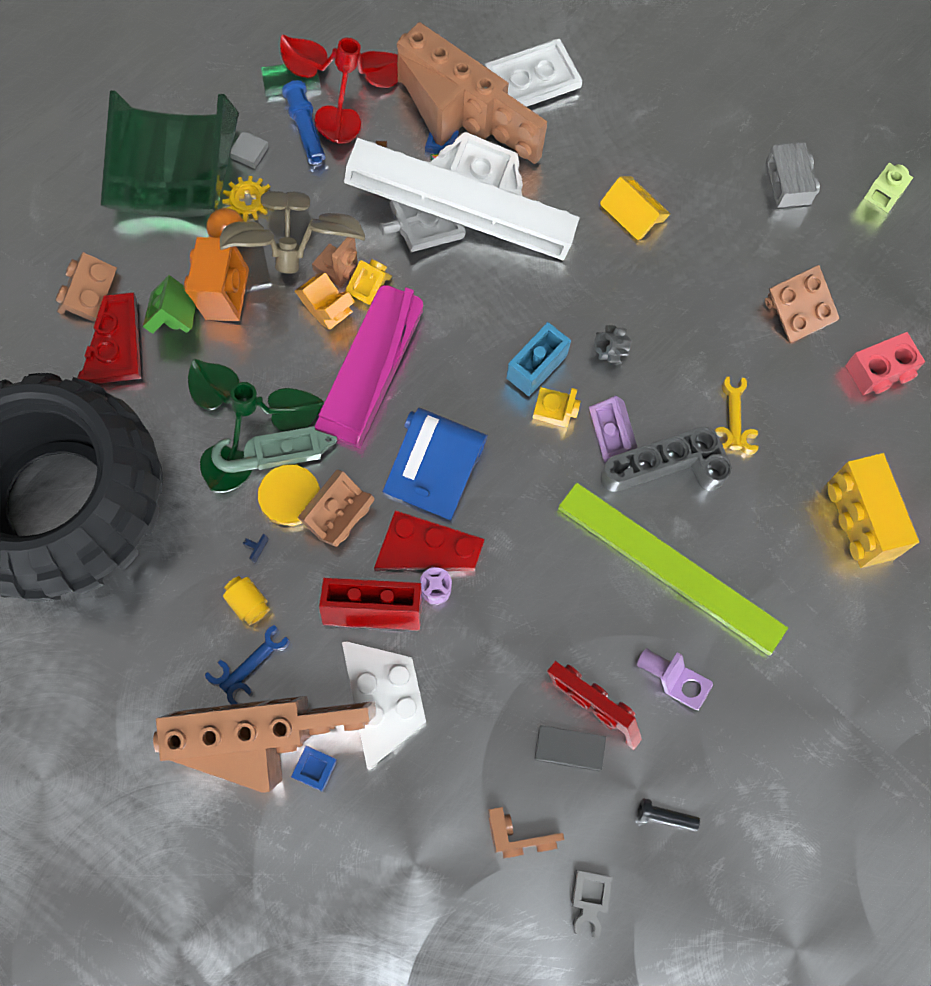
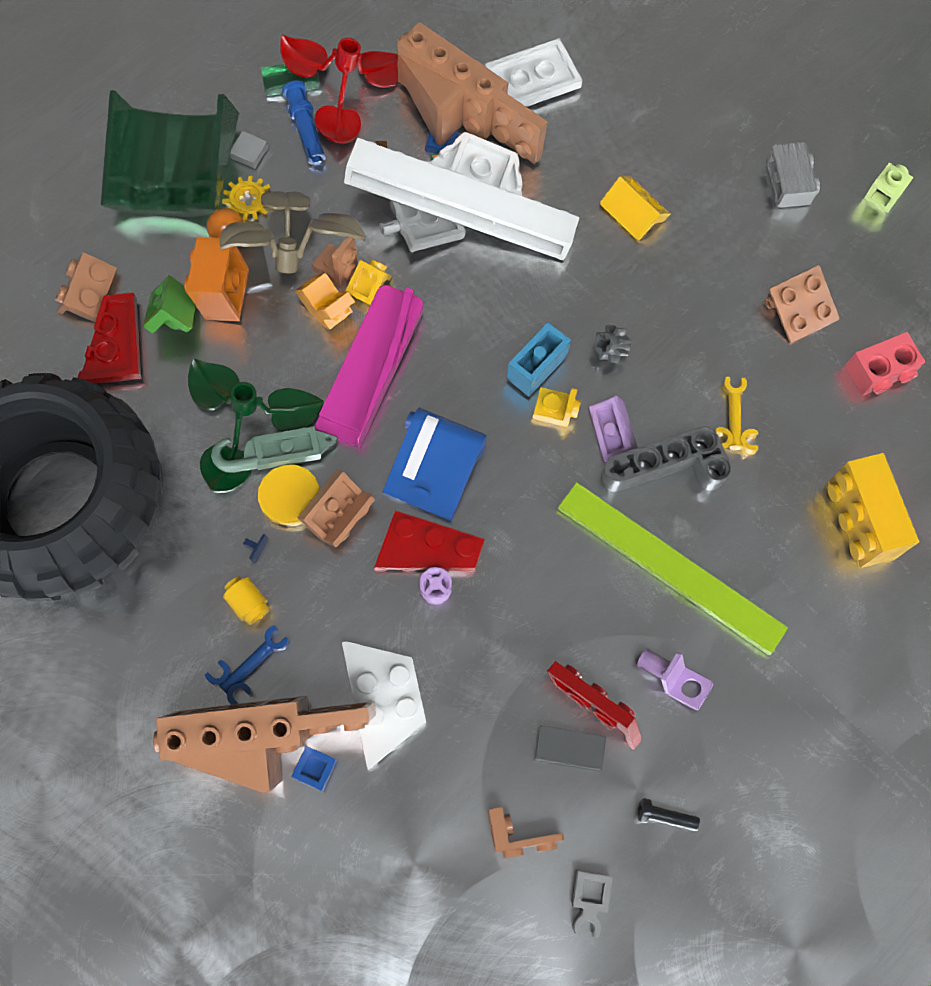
red brick [319,578,422,630] -> none

